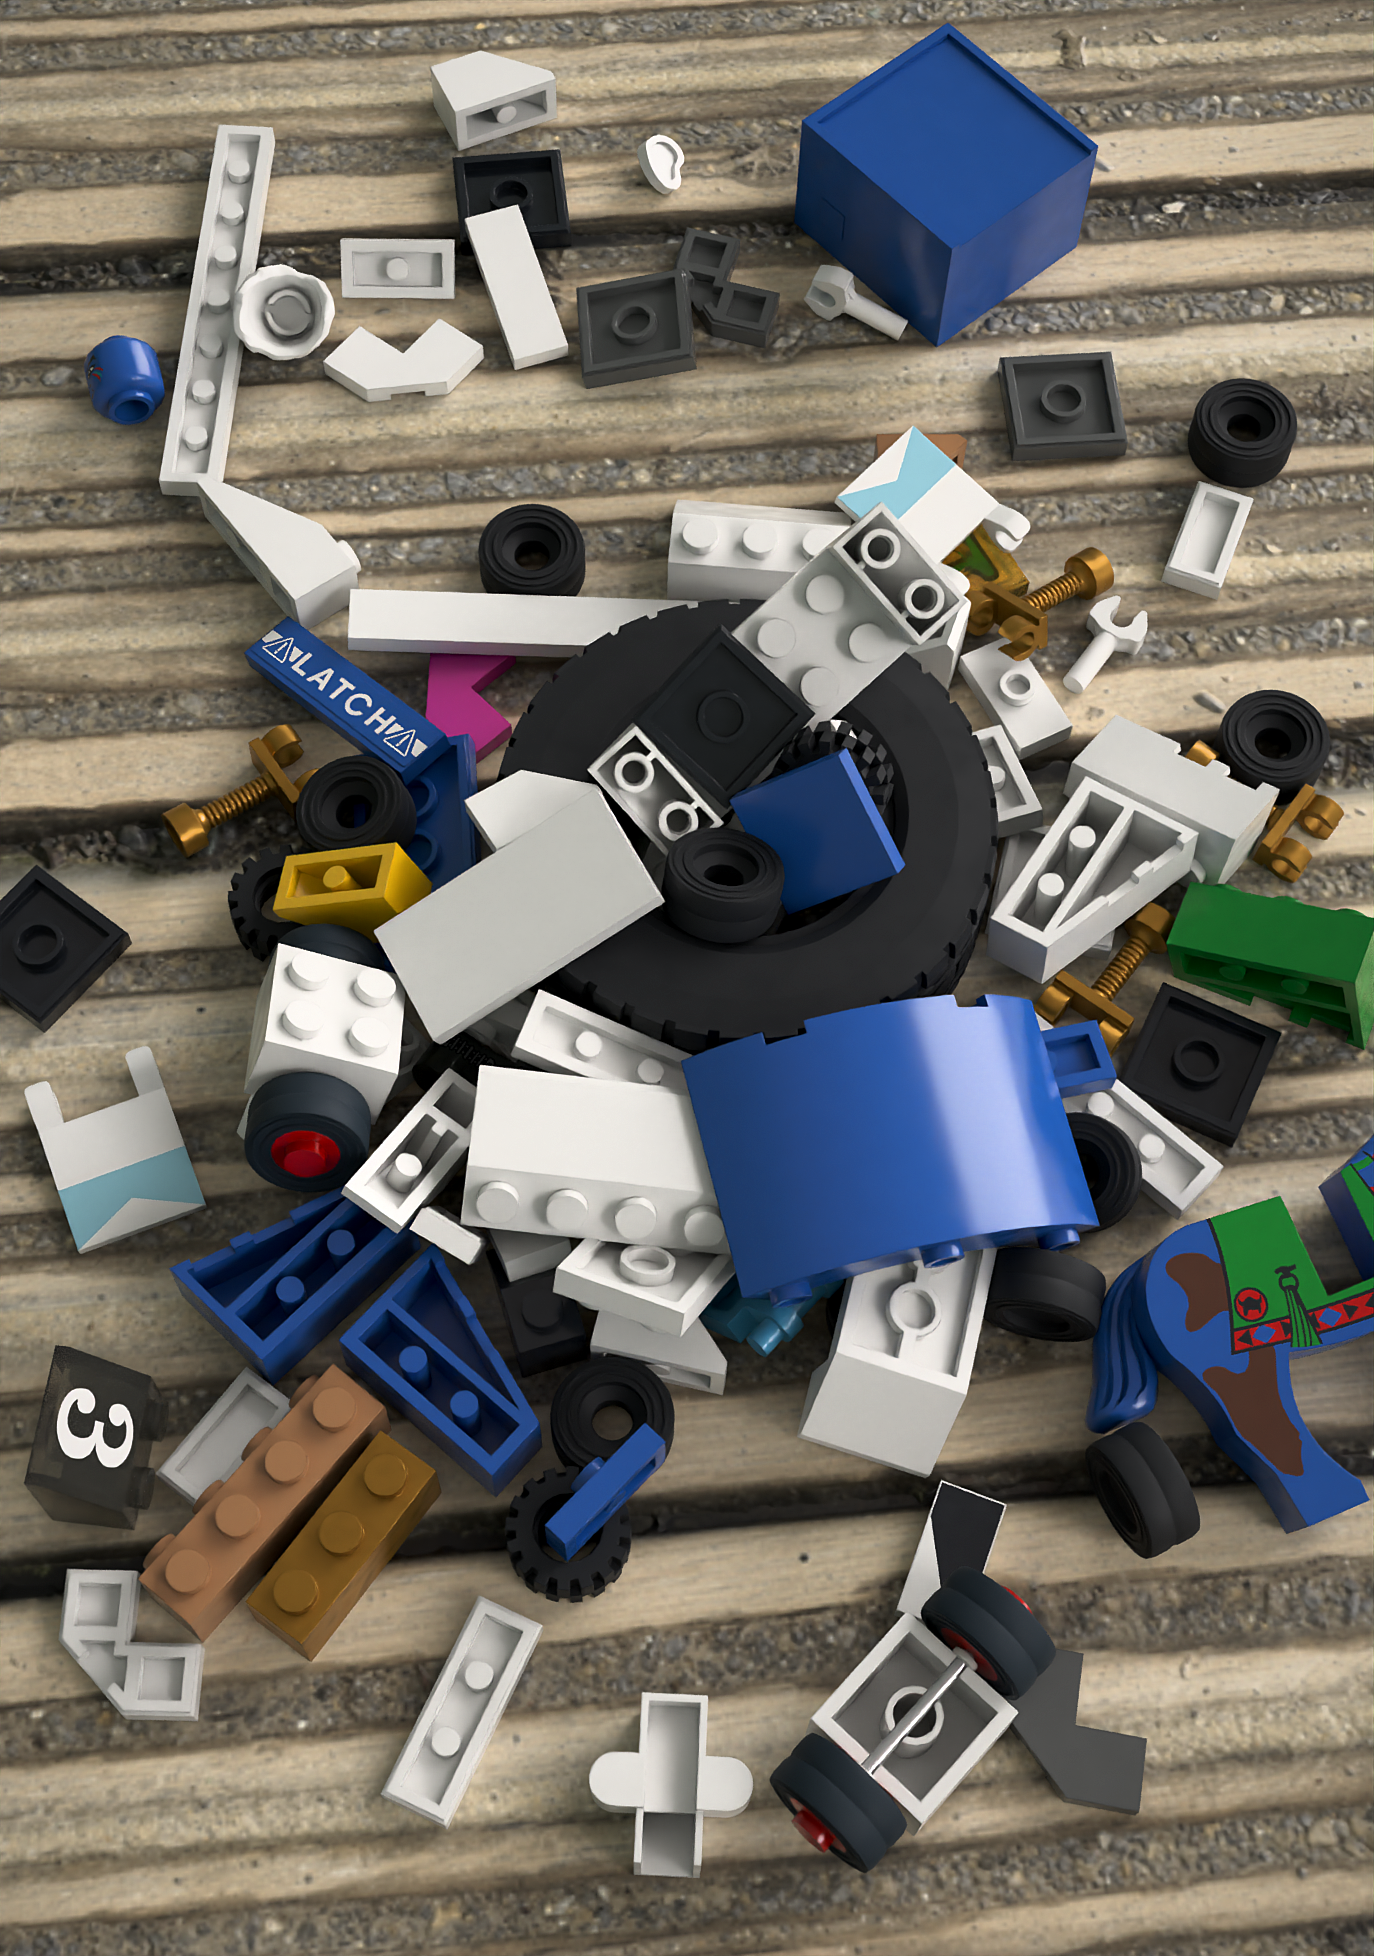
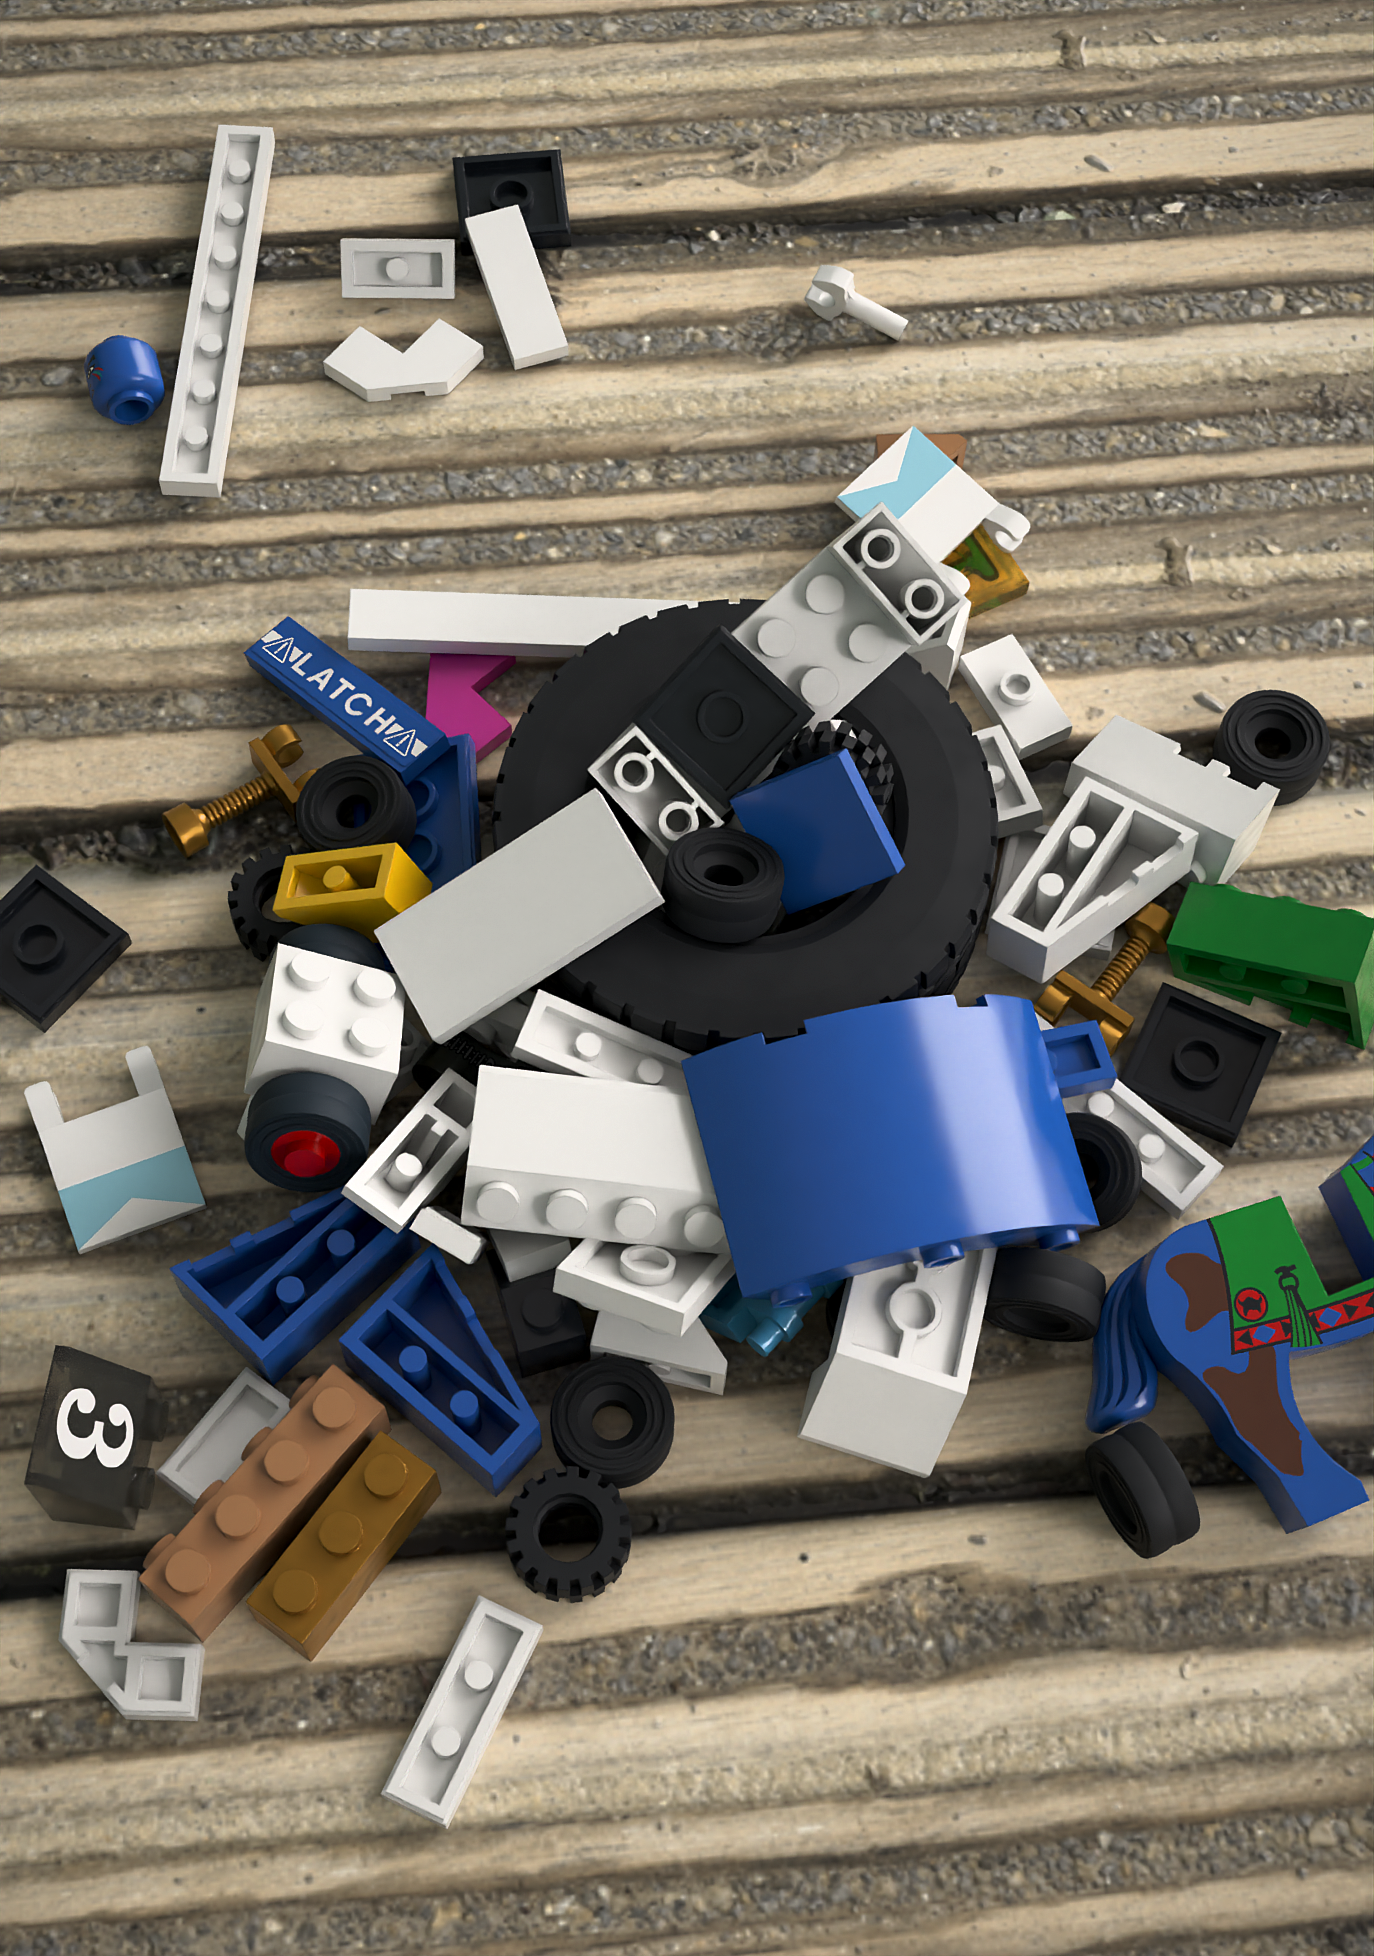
white slope [196,476,361,630] -> none
white hair [233,264,335,361] -> none
white slope [430,51,557,151] -> none
white tile [464,770,603,853] -> none
black tyre [478,504,586,597] -> none
blue plate [545,1423,666,1562] -> none
dark grey tile [576,268,697,389] -> none
white piece [589,1692,753,1878] -> none
white piece [637,135,684,194] -> none
white slope [667,499,851,602] -> none
dark grey tile [673,227,780,348] -> none
brick [770,1566,1056,1873] -> none
blue piece [794,23,1098,347] -> none
black tile [894,1480,1007,1627] -> none
pearl gold bar [964,547,1114,661] -> none
dark grey tile [997,352,1128,461] -> none
dark grey tile [1003,1648,1147,1816] -> none
white bar [1063,595,1148,694] -> none
white tile [1161,481,1254,600] -> none
pearl gold bar [1185,740,1344,883] -> none
black tyre [1188,378,1297,488] -> none

